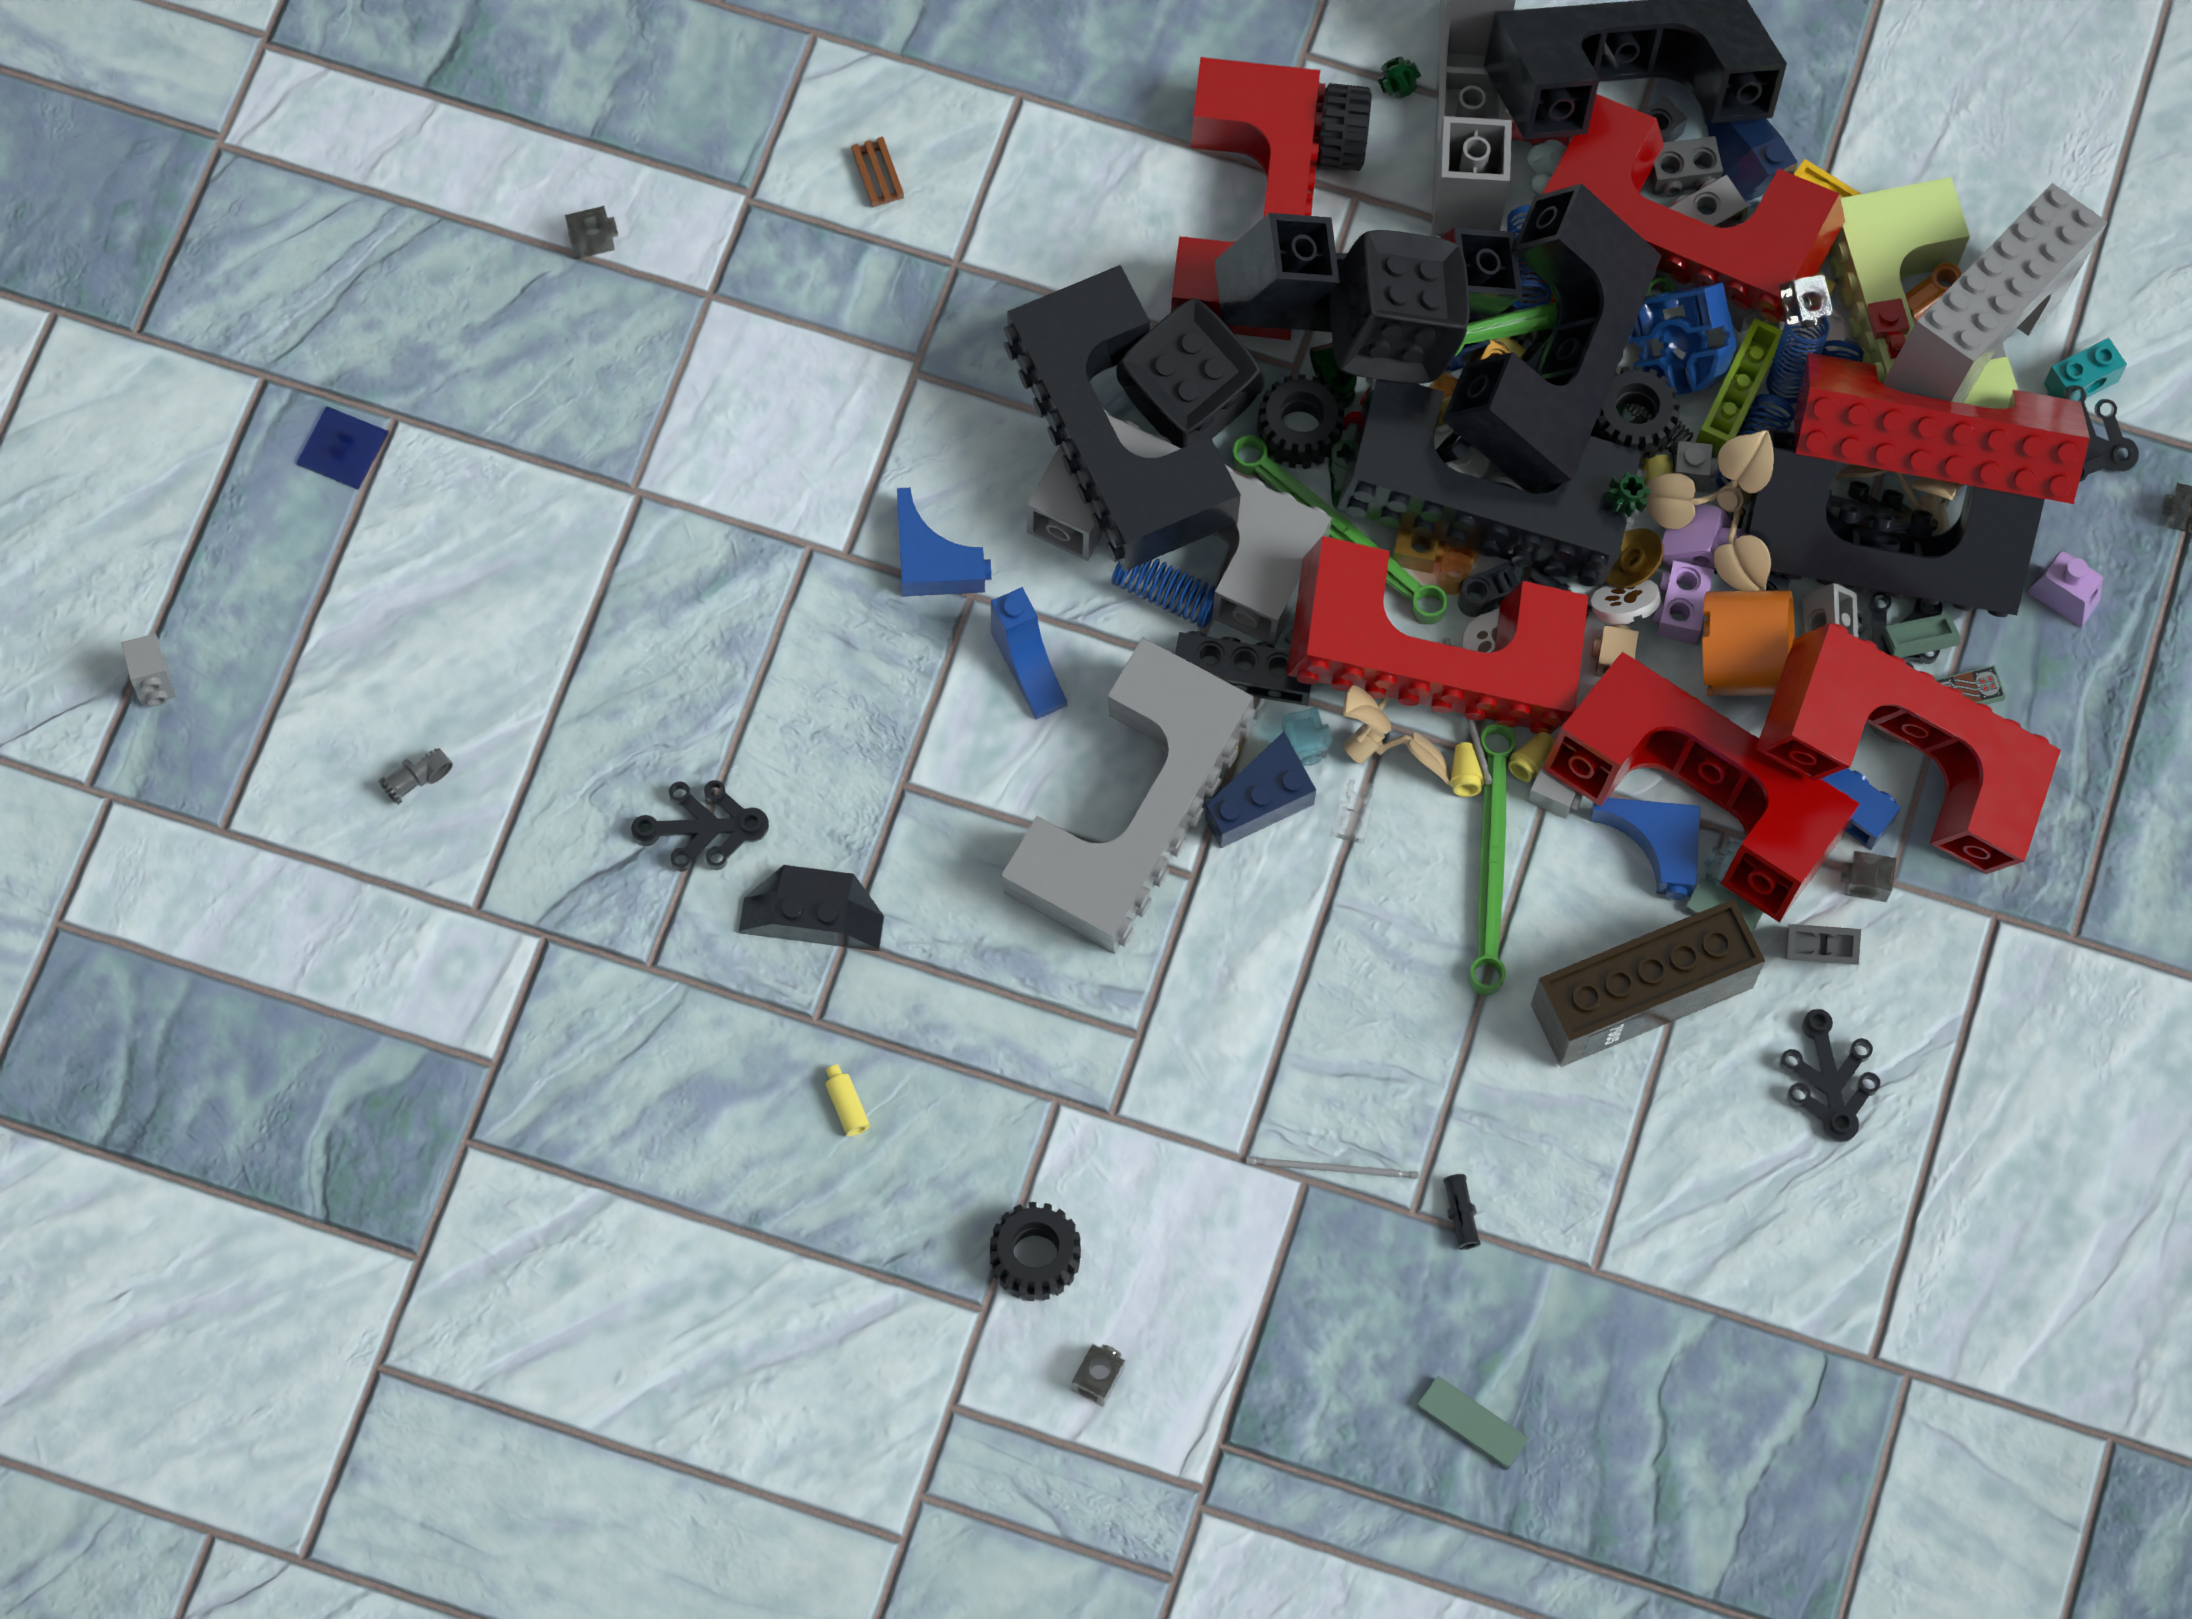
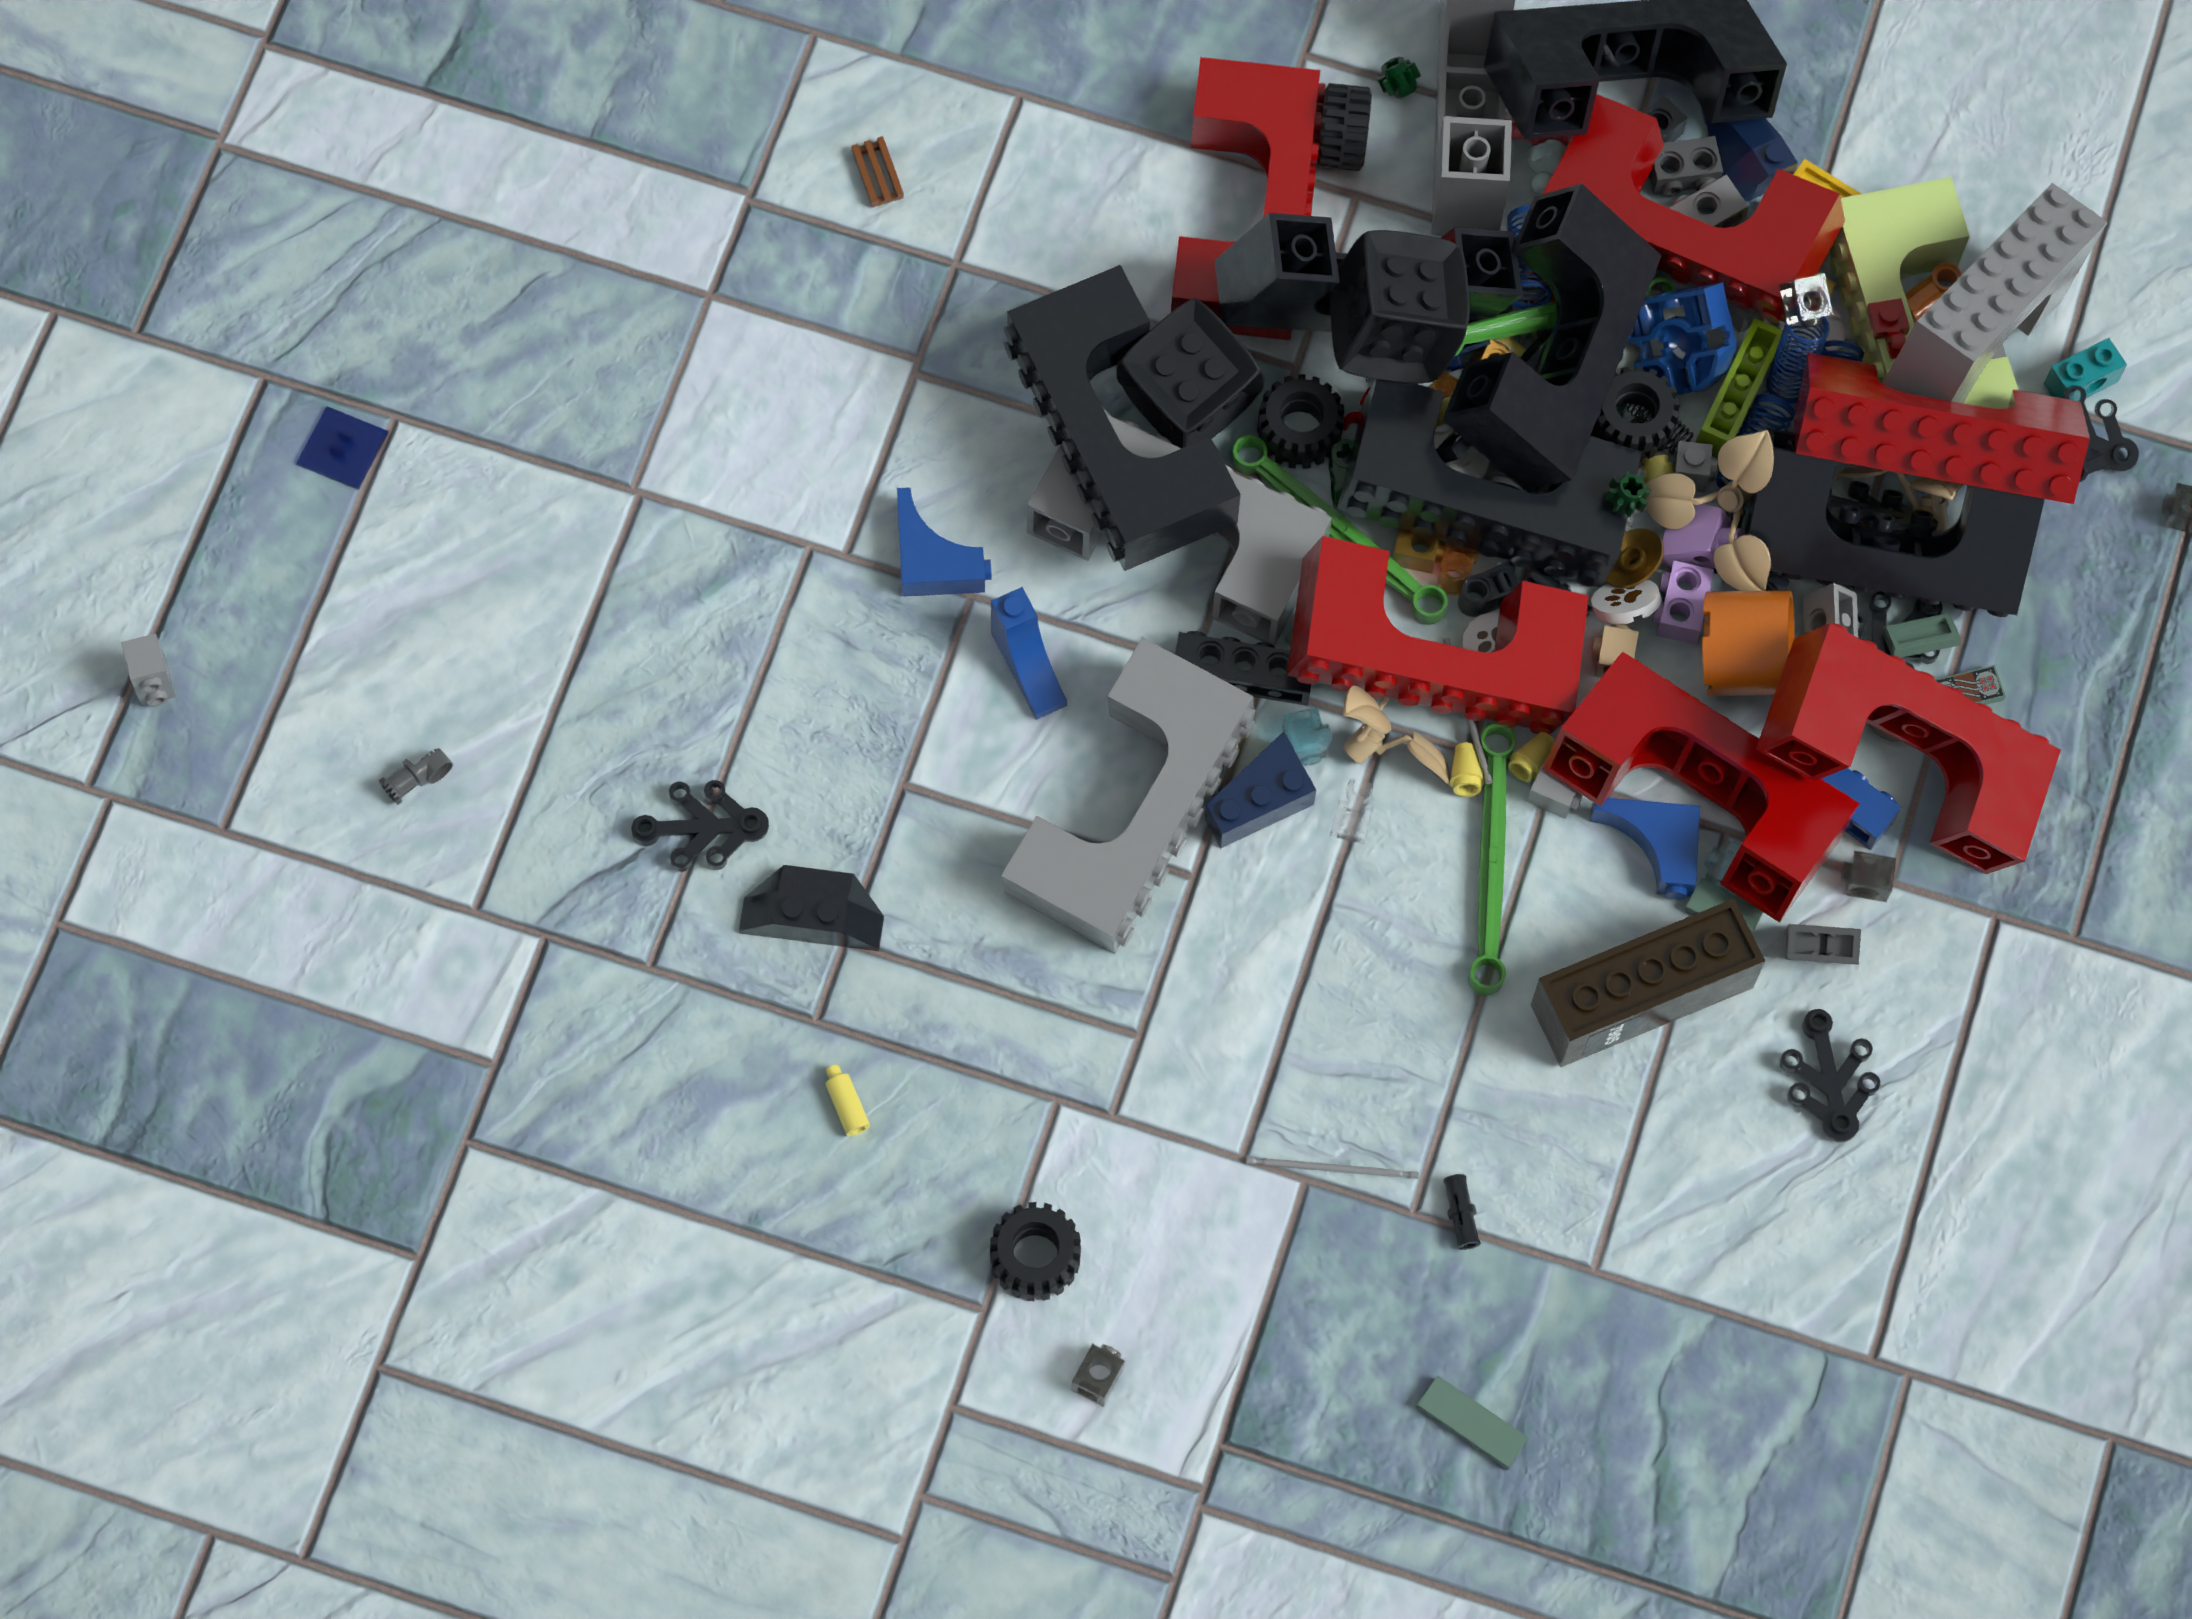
clear smoke brick [565,206,618,260] -> none
blue piece [1111,558,1217,629] -> none
dark green piece [1310,342,1357,408] -> none
lavender torso [2026,551,2103,628] -> none

